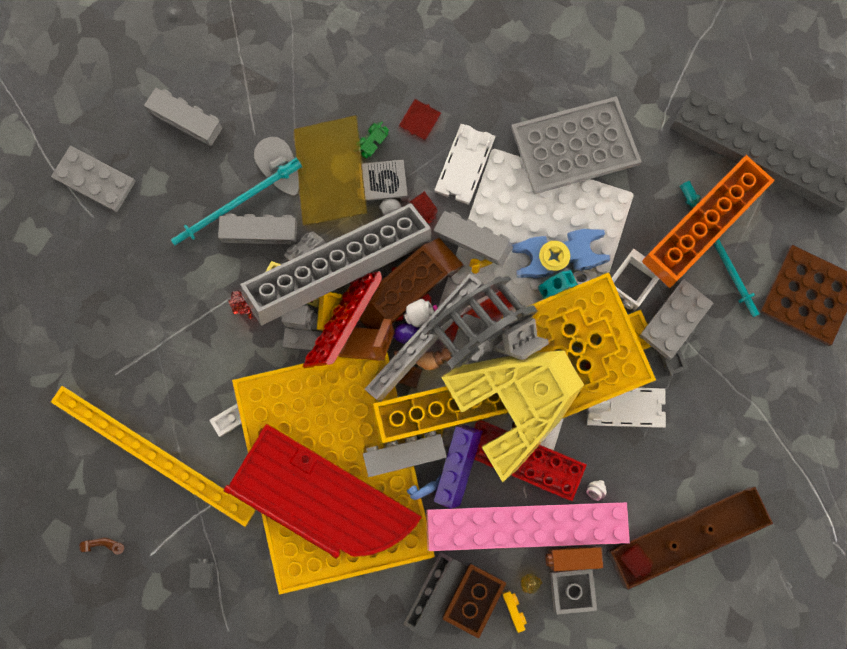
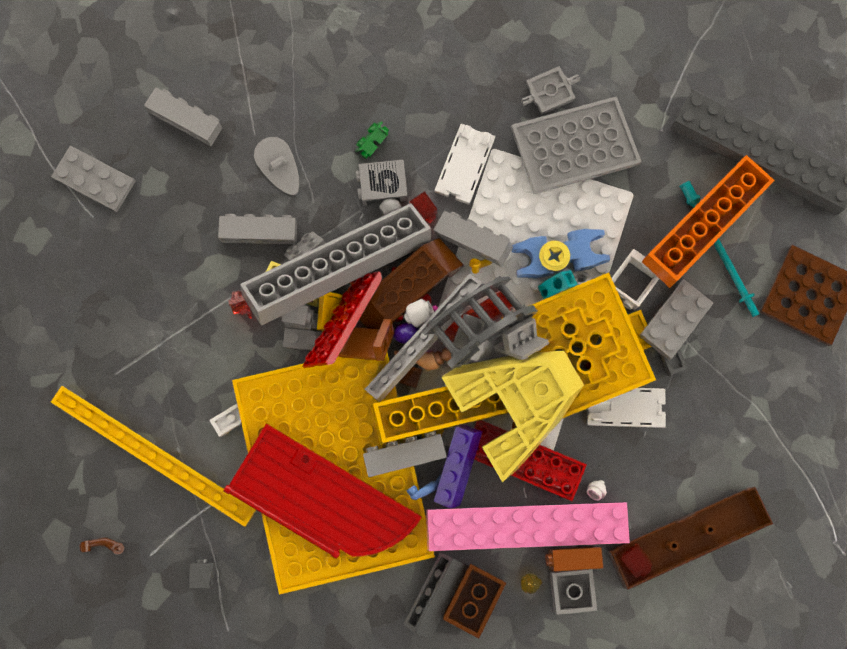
teal bar [171,157,302,246] -> none
clear yellow piece [294,115,367,226] -> none
clear red piece [399,99,441,141] -> none
yellow plate [502,590,527,633] -> none
none -> light grey plate [521,66,581,115]

